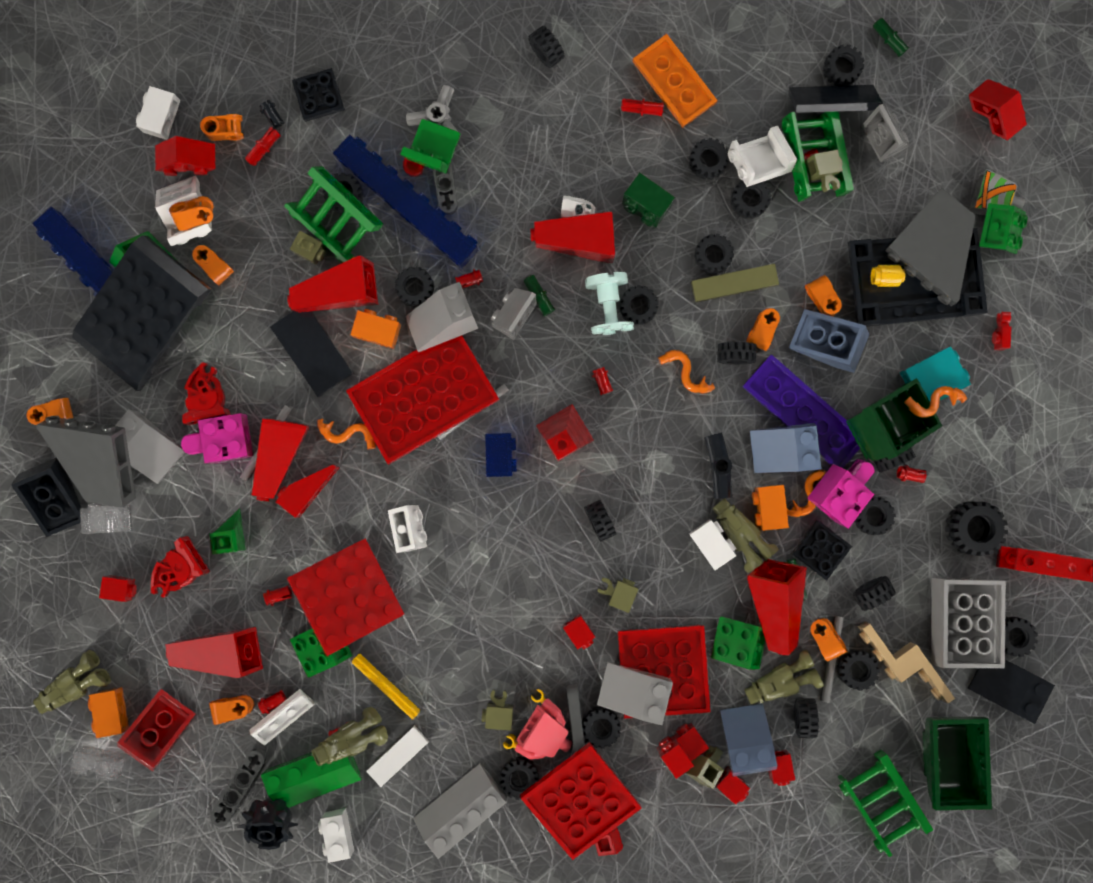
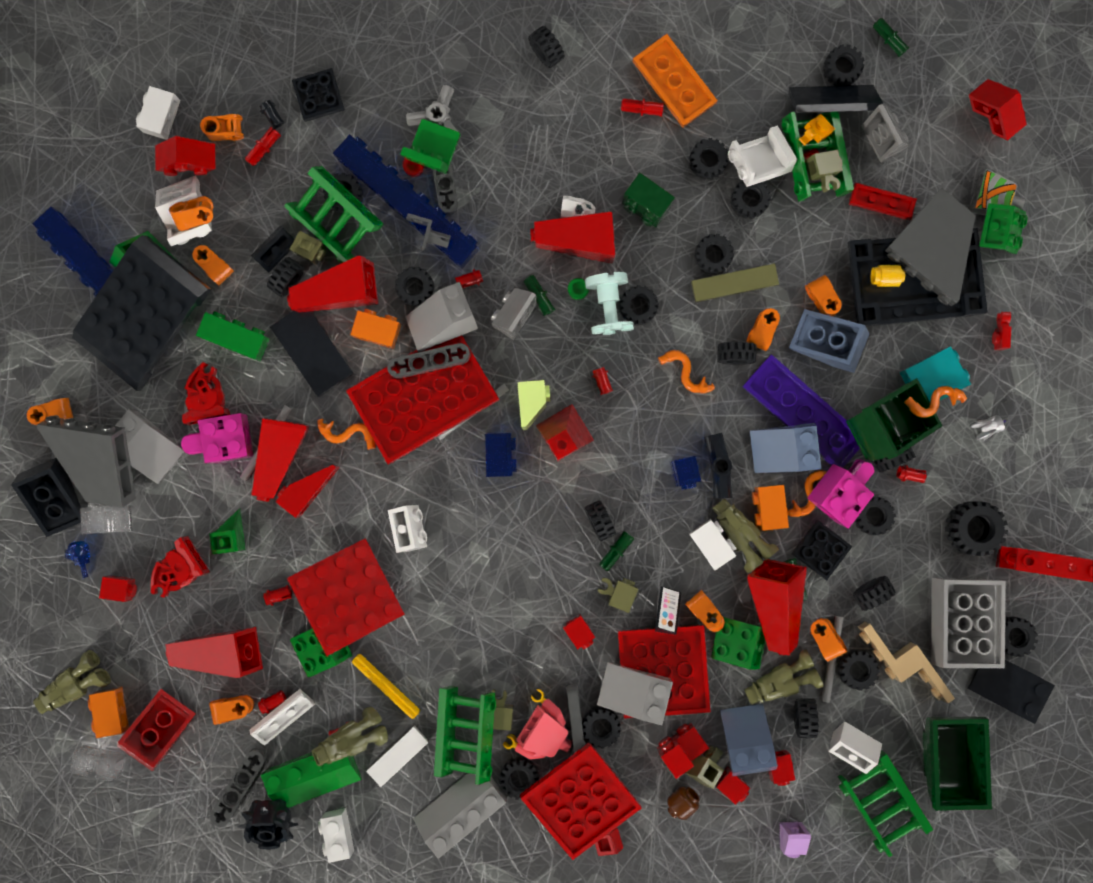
none -> clear blue piece [64,541,90,578]
none -> green brick [196,311,270,362]
none -> black slope [251,226,295,273]
none -> black tyre [267,256,304,298]
none -> dark grey beam [387,343,471,379]
none -> dark grey bracket [406,213,451,251]
none -> green fence [434,686,496,785]
none -> yellowish green slope [518,380,550,430]
none -> green tile [568,278,589,300]
none -> dark green axle [599,531,635,571]
none -> slope [655,586,681,635]
none -> reddish brown head [667,787,700,820]
none -> clear blue brick [670,456,701,490]
none -> orange piece [685,590,725,632]
none -> lavender slope [780,822,811,858]
none -> light orange plate [799,114,835,146]
none -> white brick [829,722,882,774]
none -> red tile [848,182,917,221]
none -> flat silver piece [971,415,1006,441]

